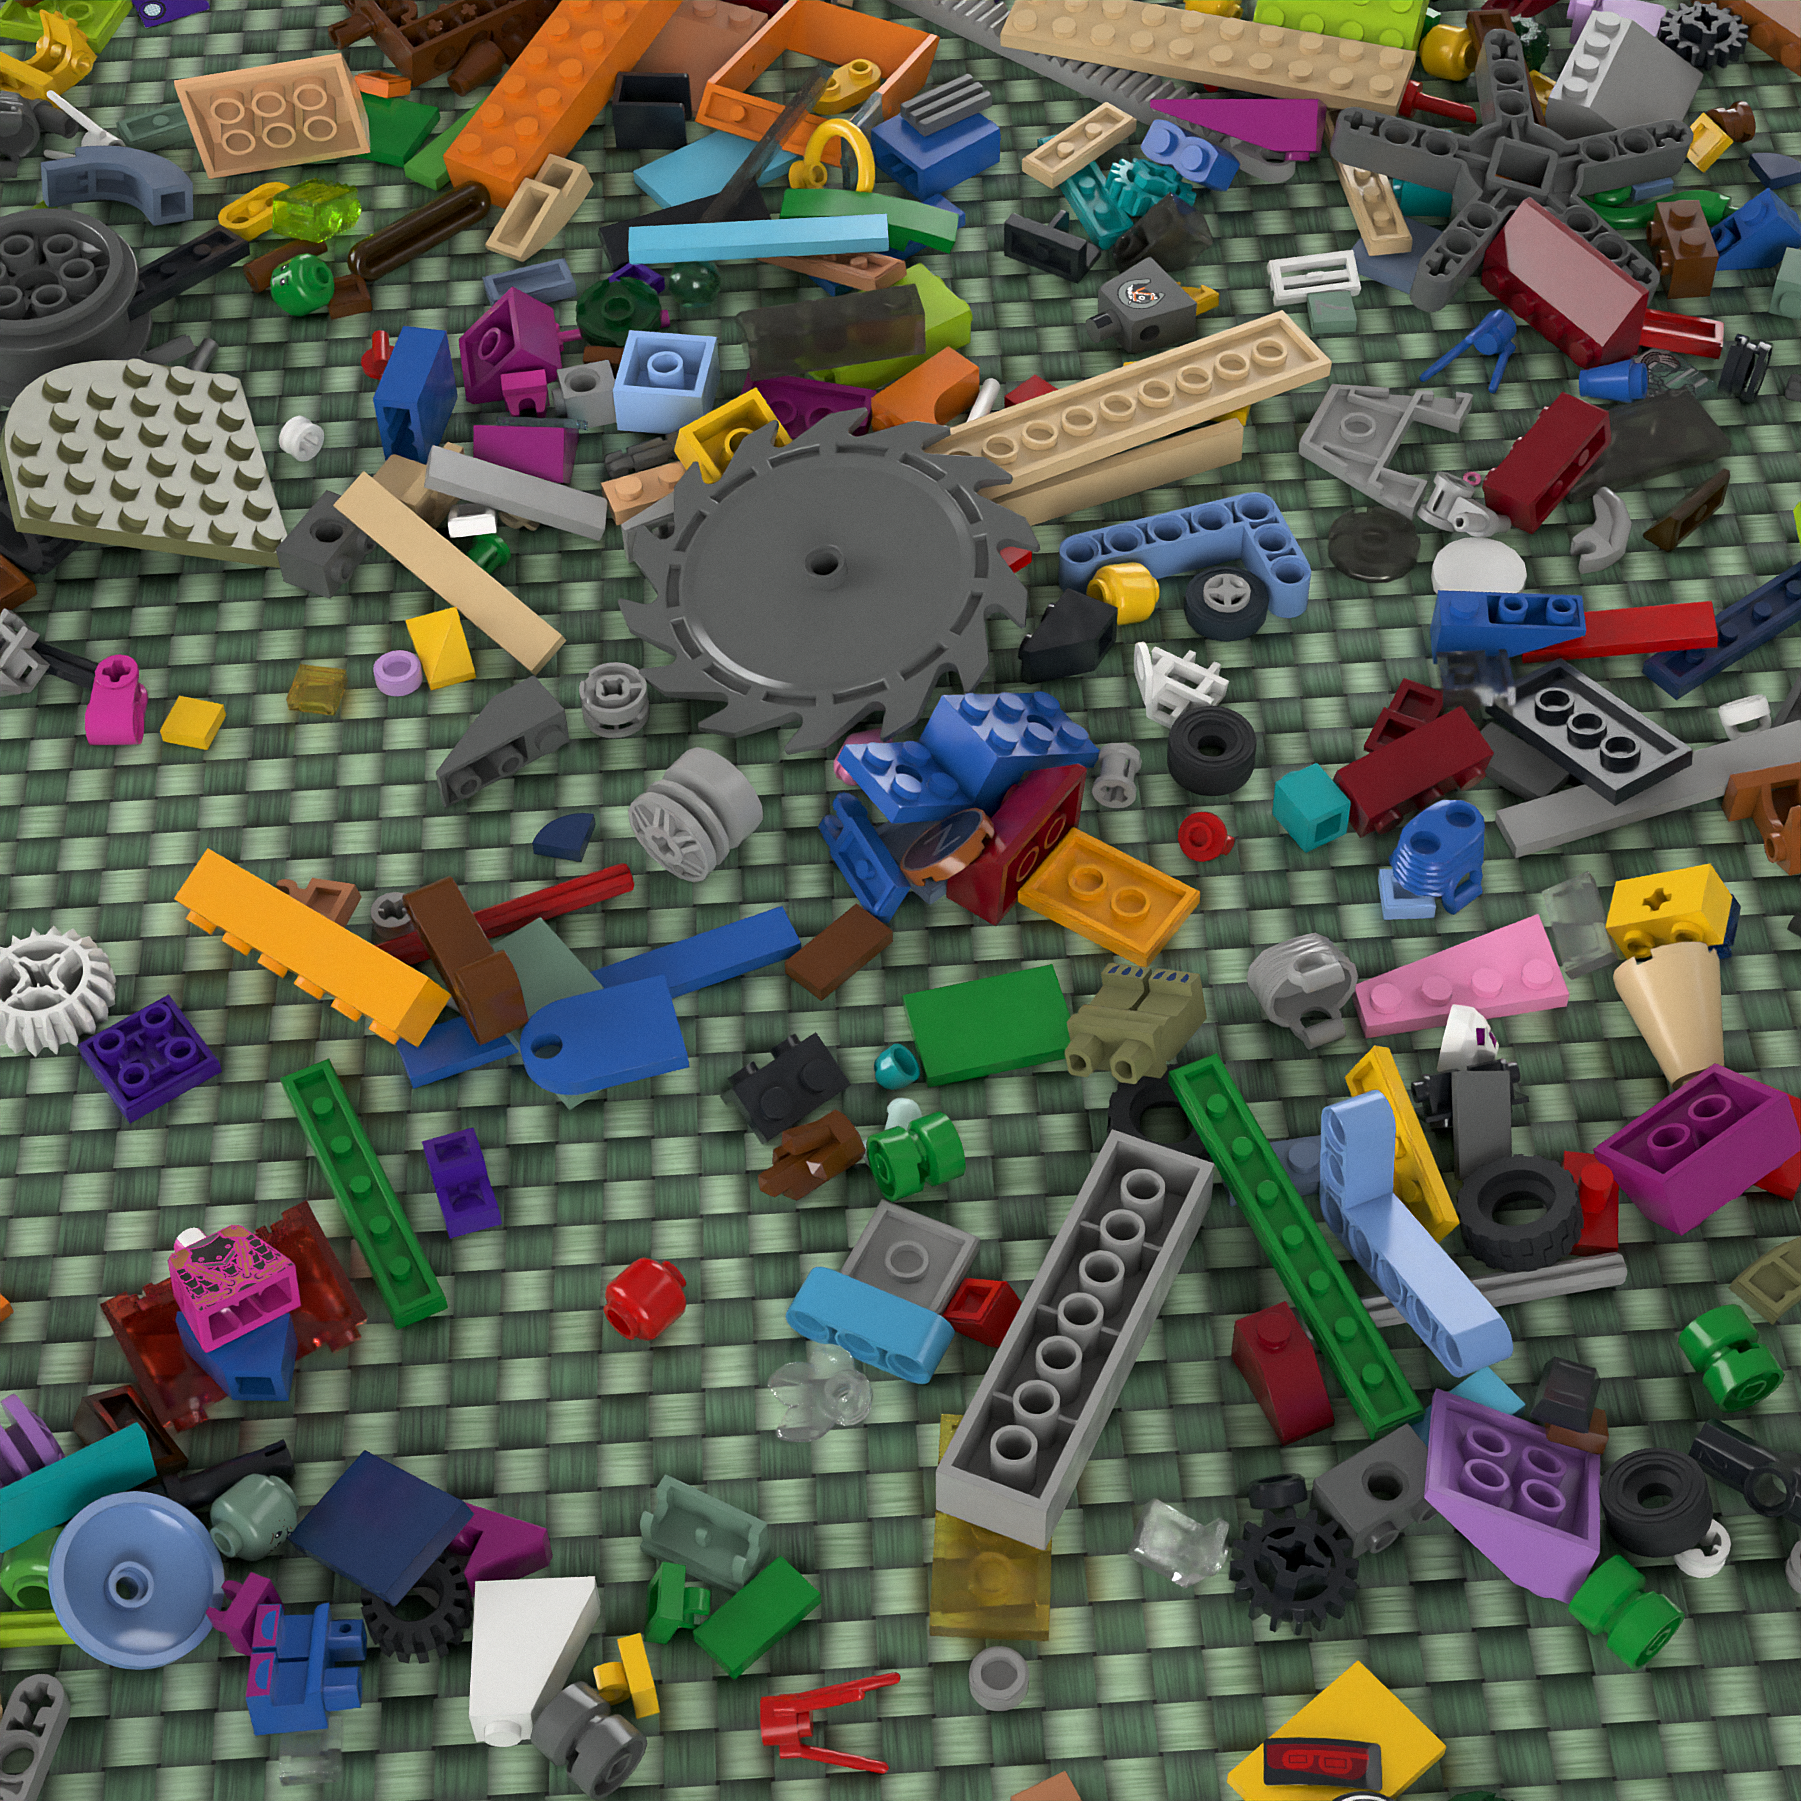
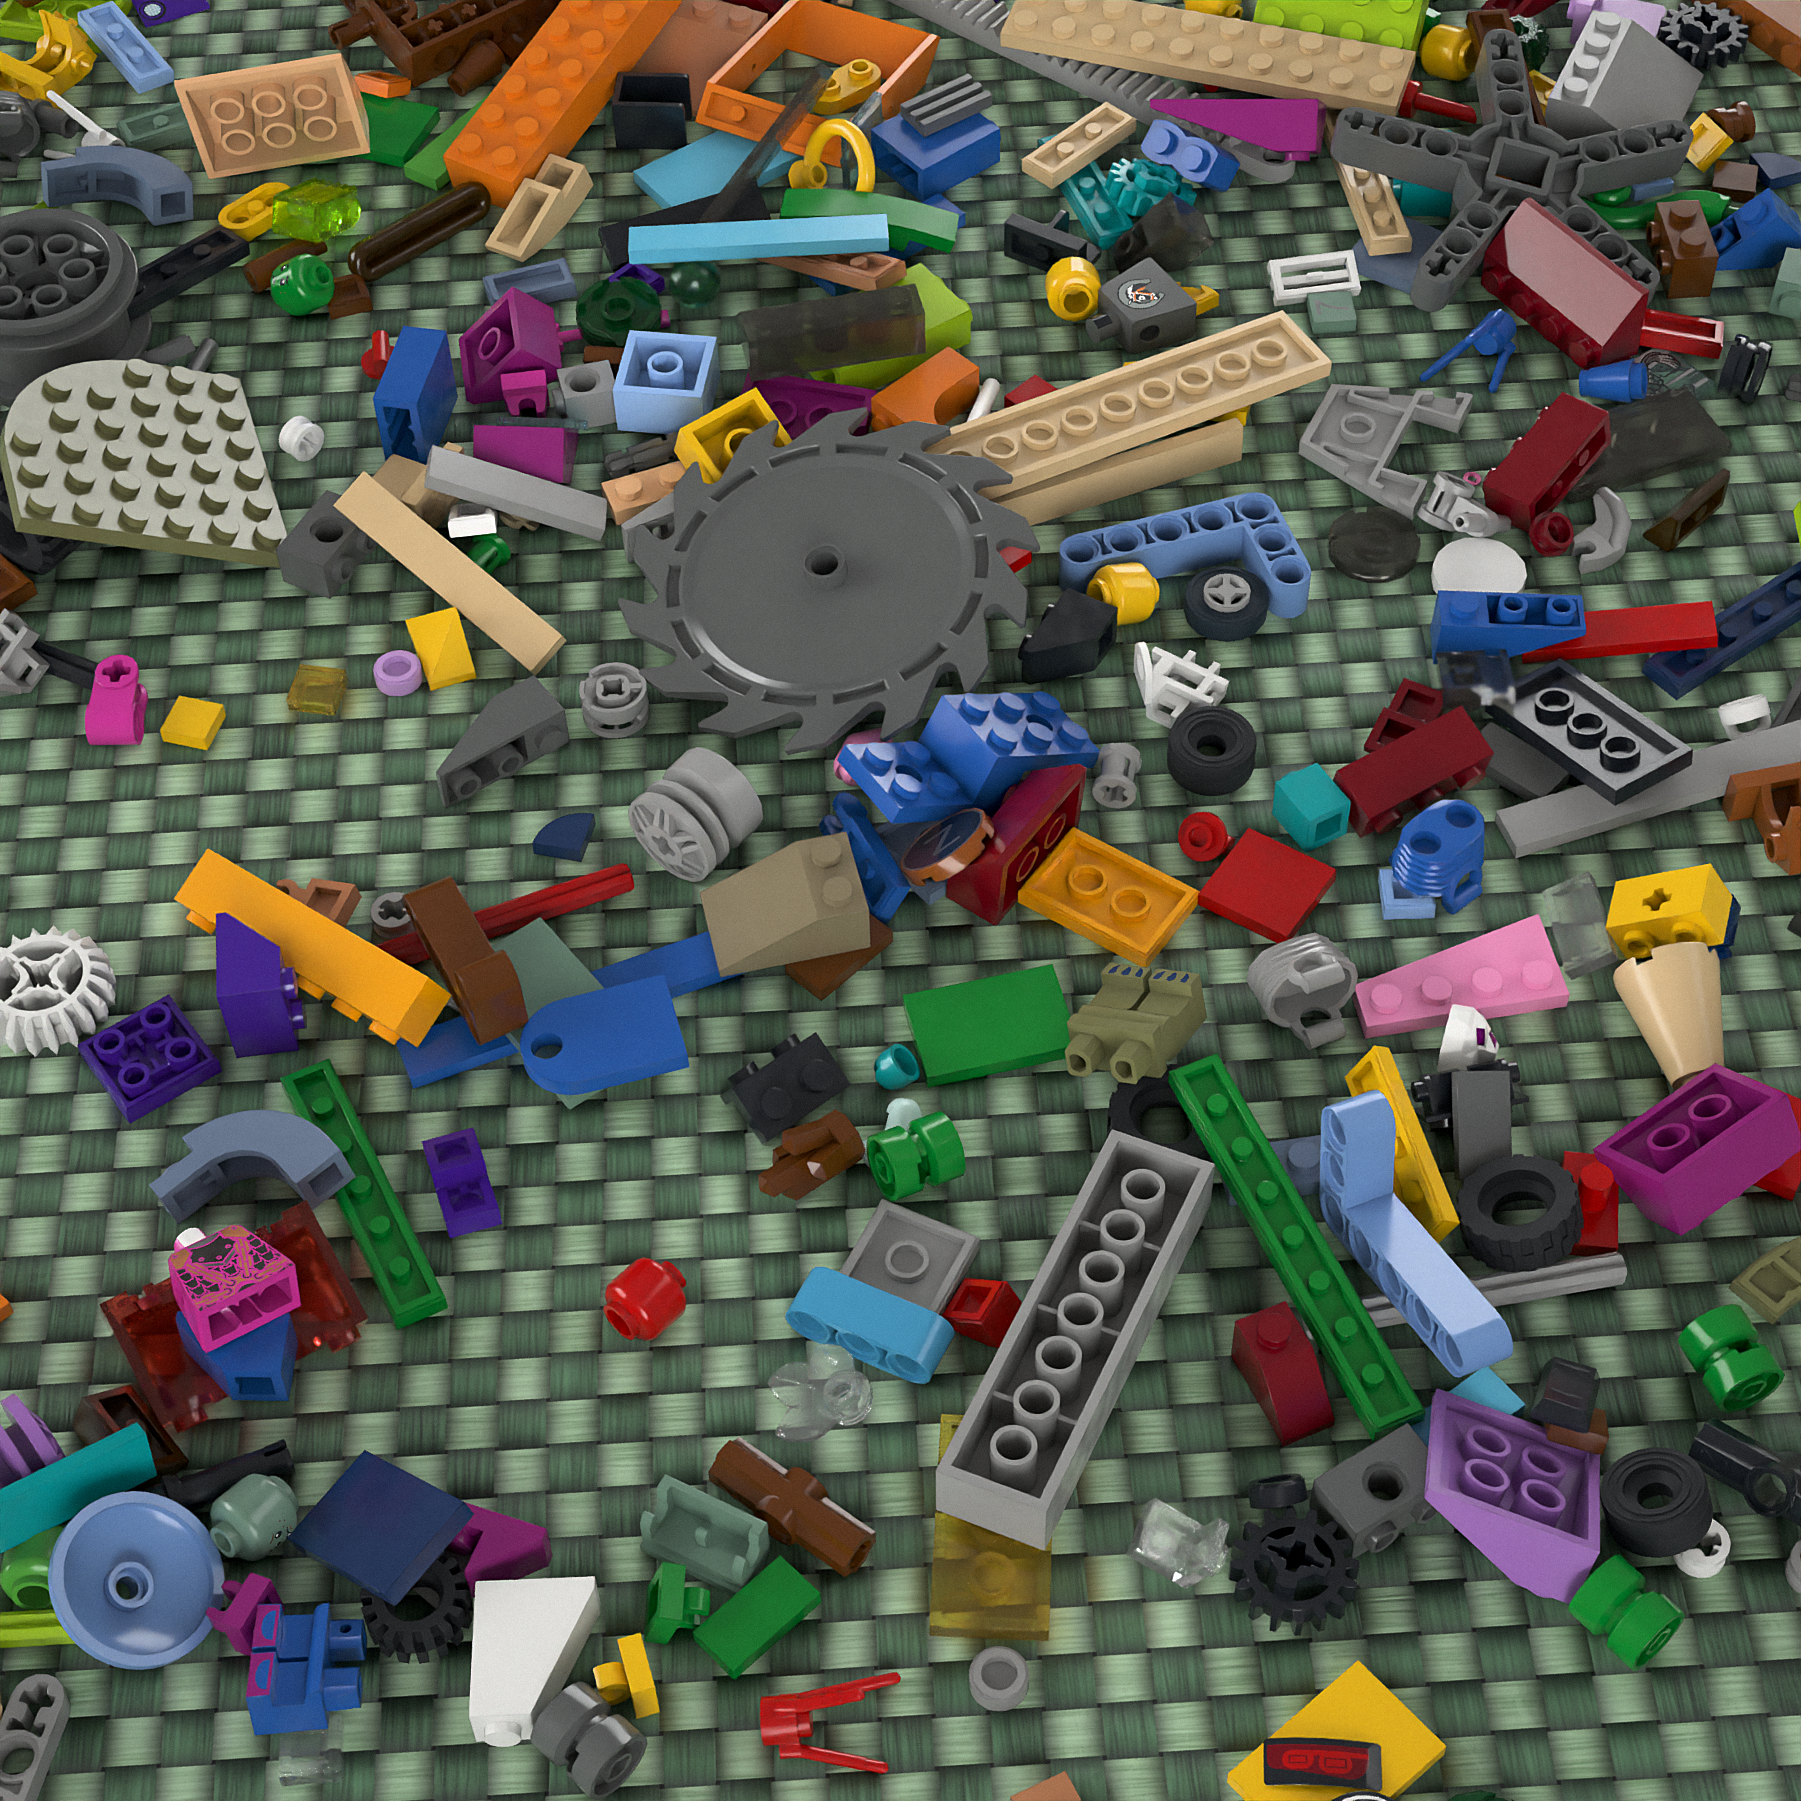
none -> light blue tile [77,1,174,94]
none -> sand blue arch [149,1110,356,1225]
none -> dark purple slope [216,912,307,1058]
none -> dark tan slope [700,832,871,977]
none -> reddish brown piece [708,1437,876,1577]
none -> yellow head [1044,257,1101,322]
none -> red tile [1197,828,1337,944]
none -> dark red plate [1529,511,1574,558]
none -> reddish brown tile [1711,160,1758,203]

